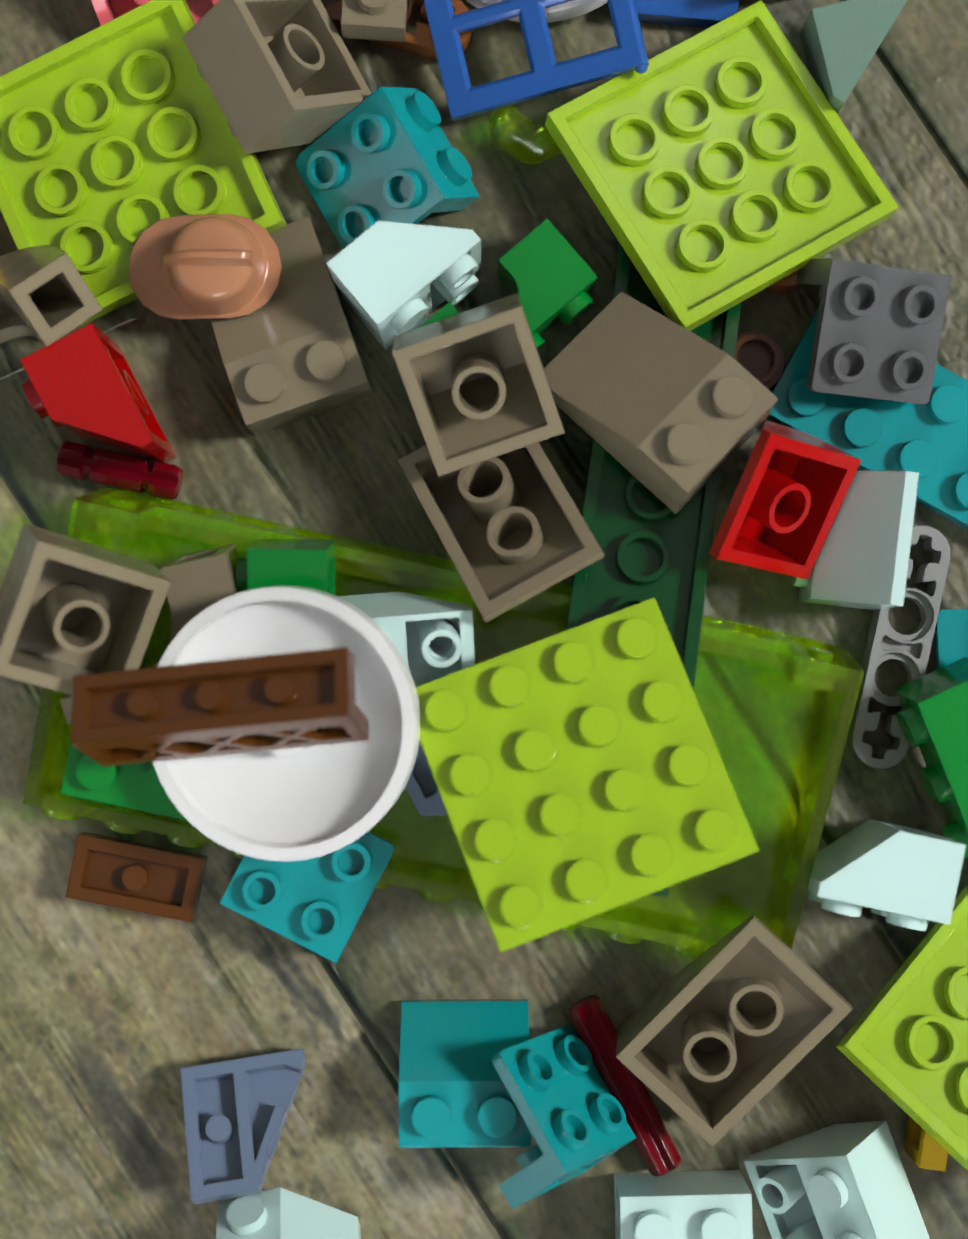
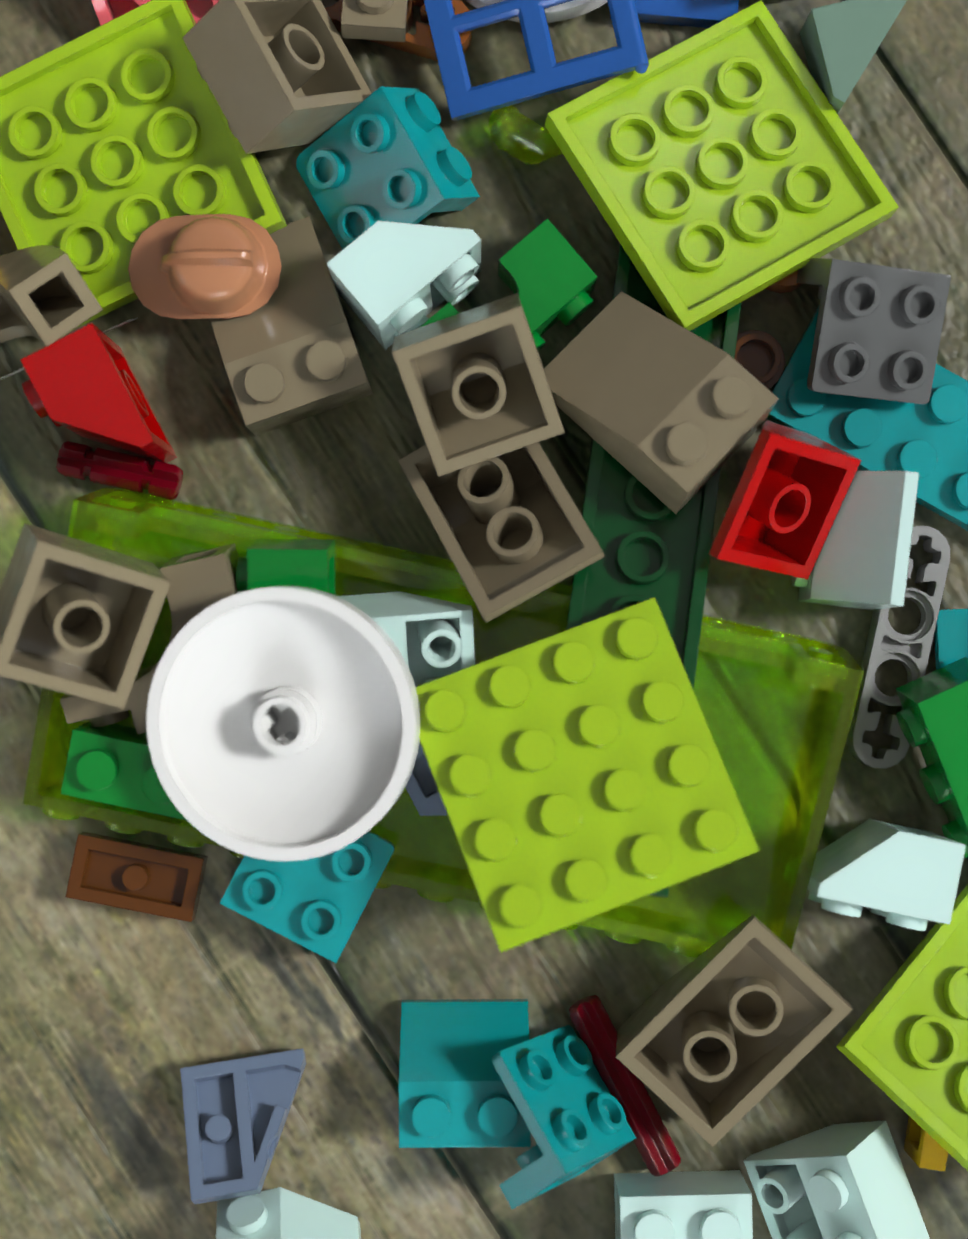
reddish brown fence [71,647,369,767] -> none

